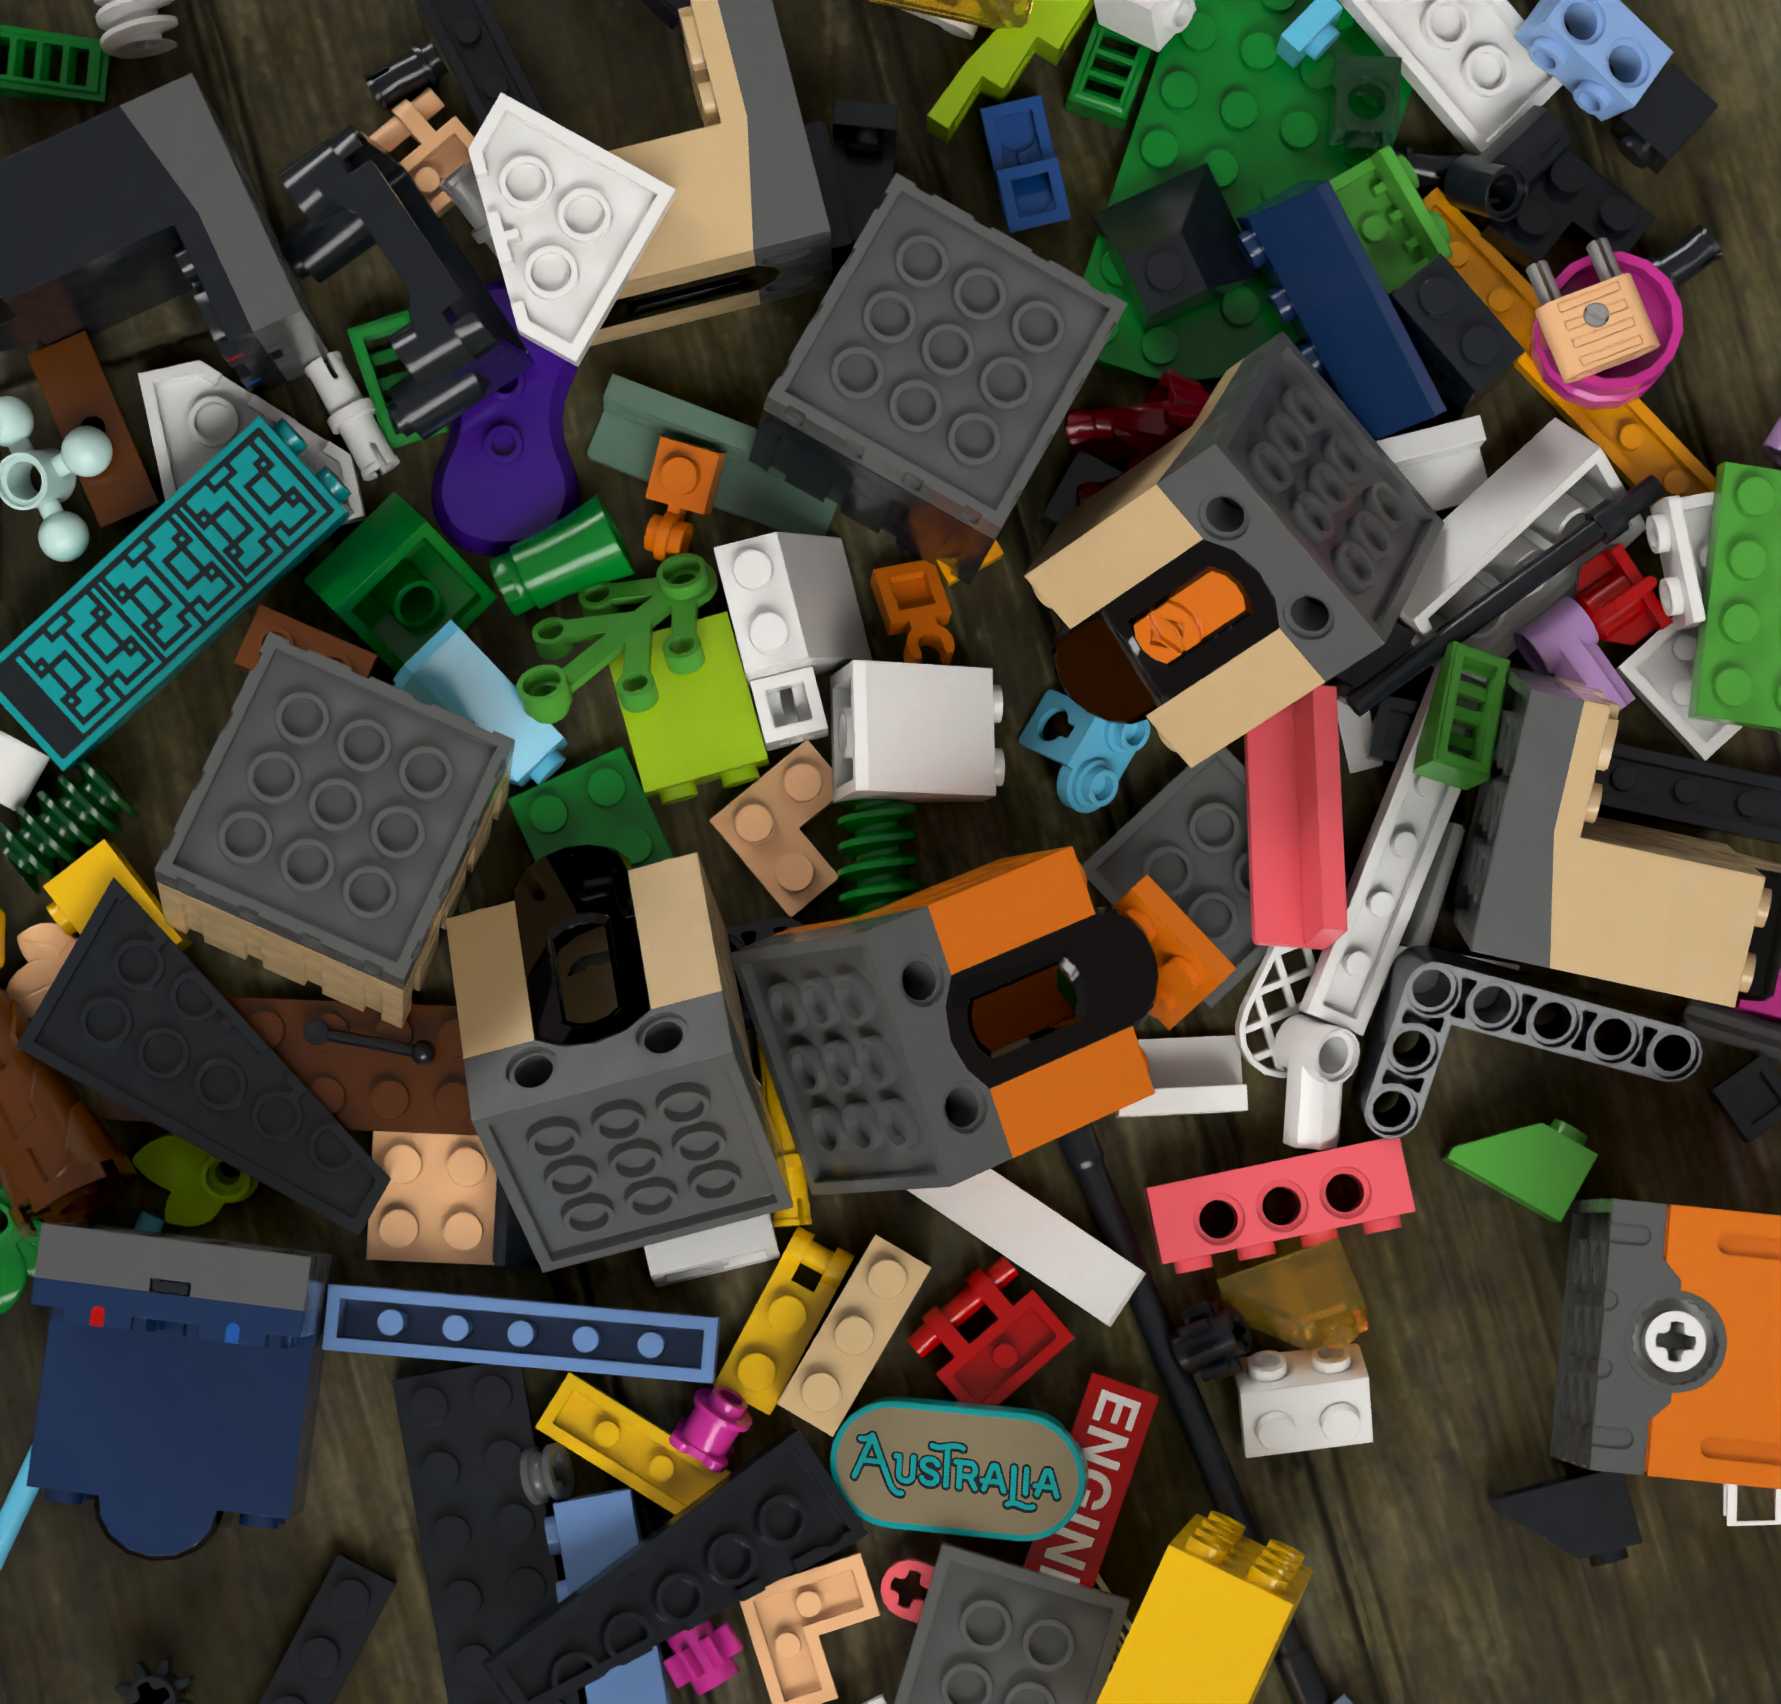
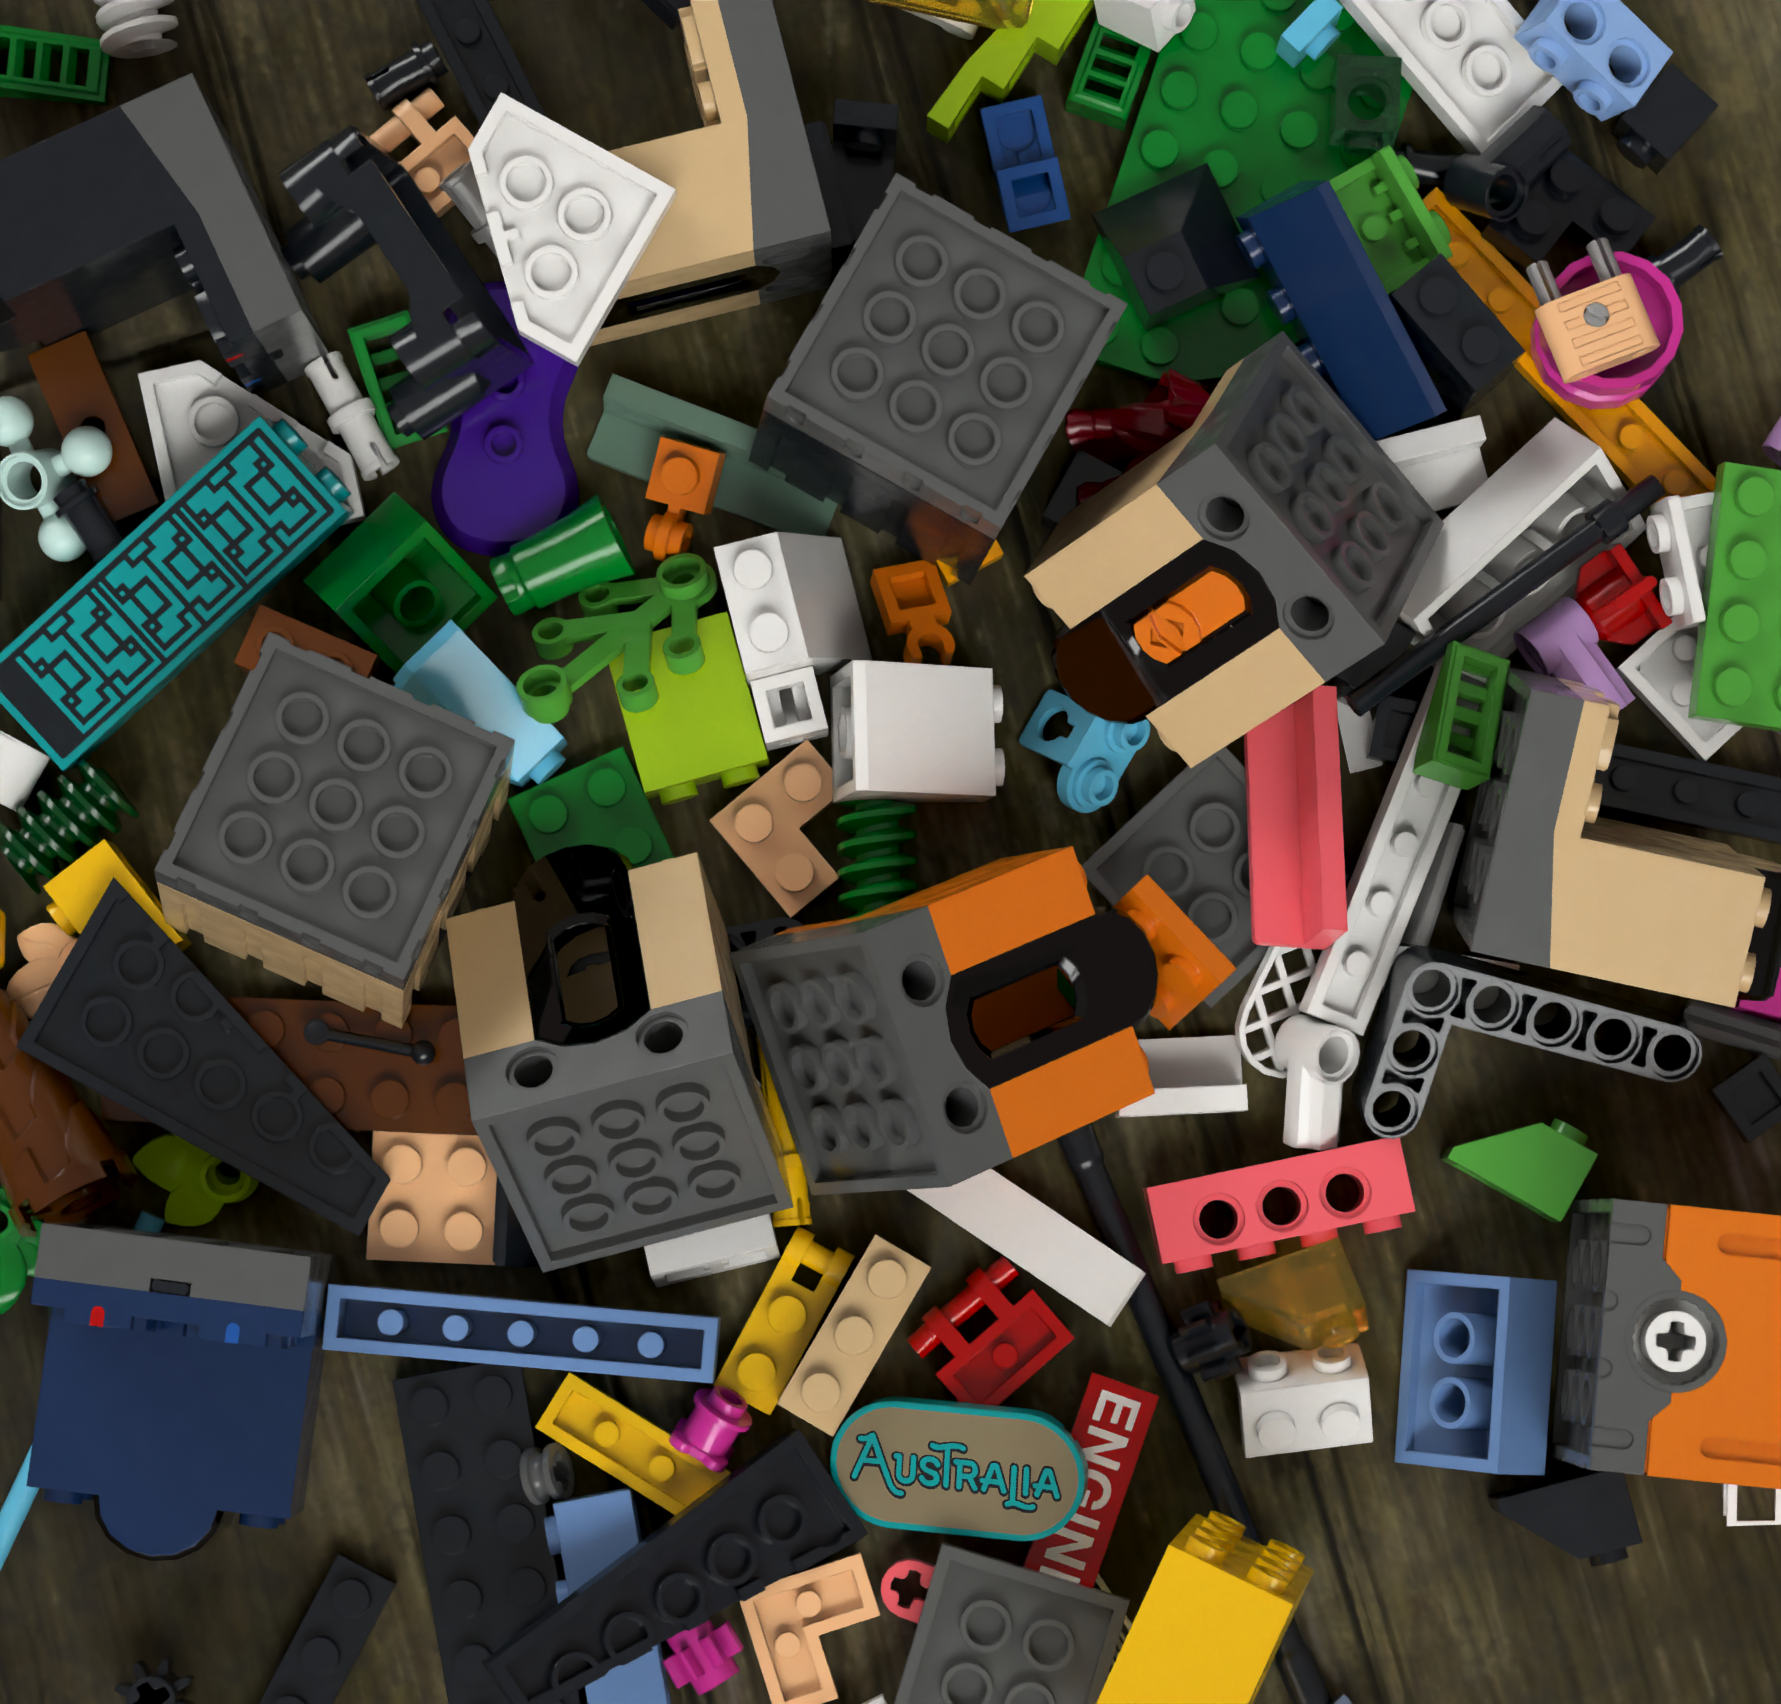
none -> black pin [53,478,127,564]
none -> medium blue slope [1394,1269,1557,1475]

